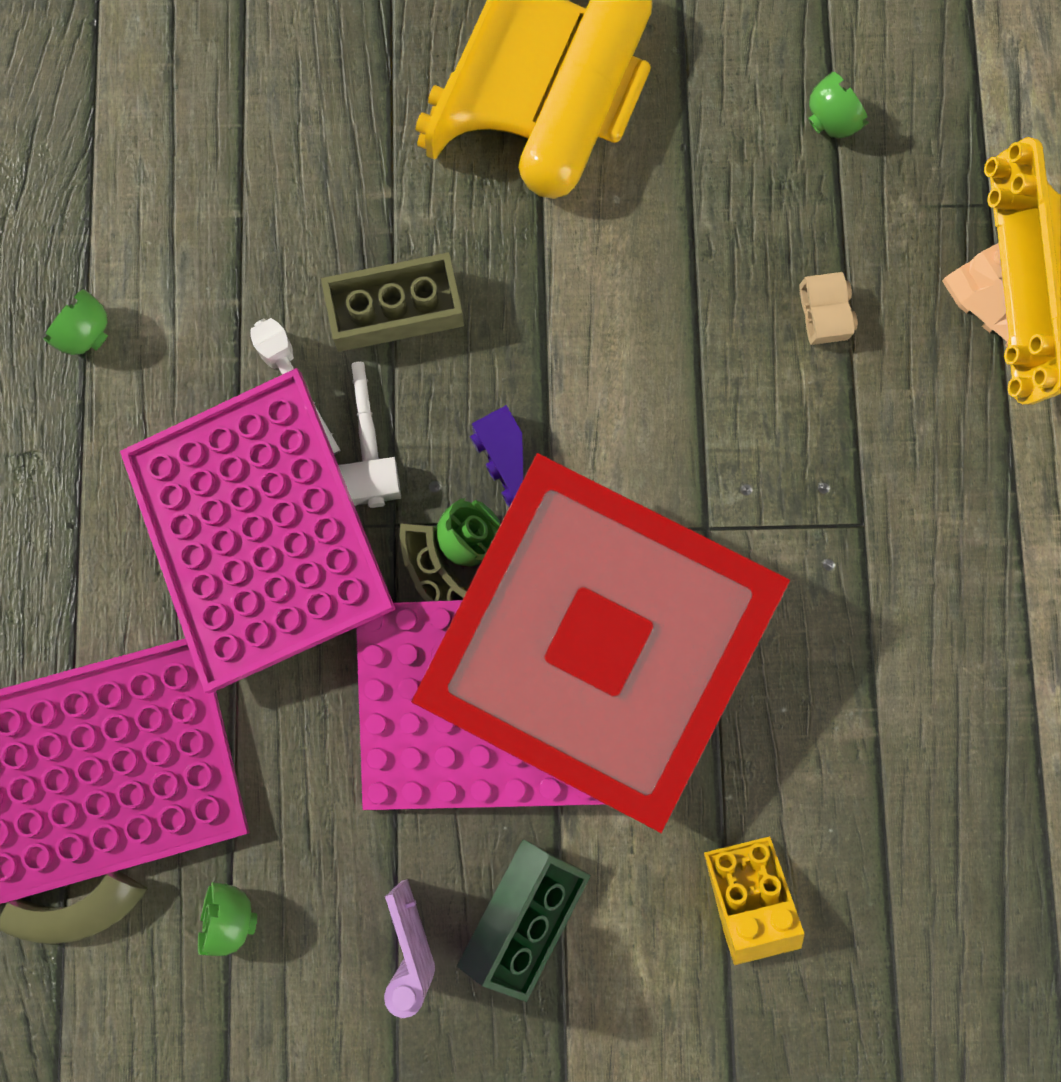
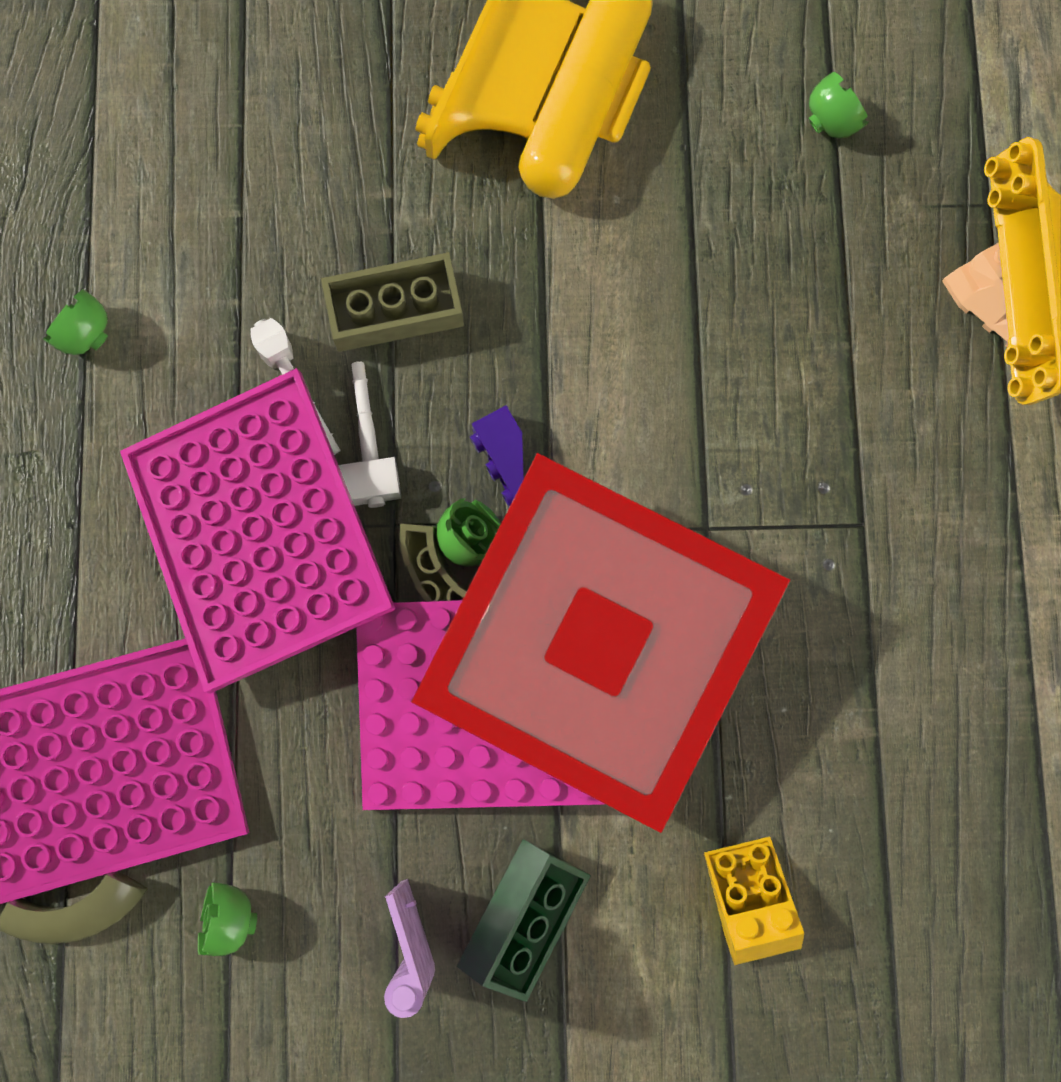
tan brick [799,272,858,345] -> none

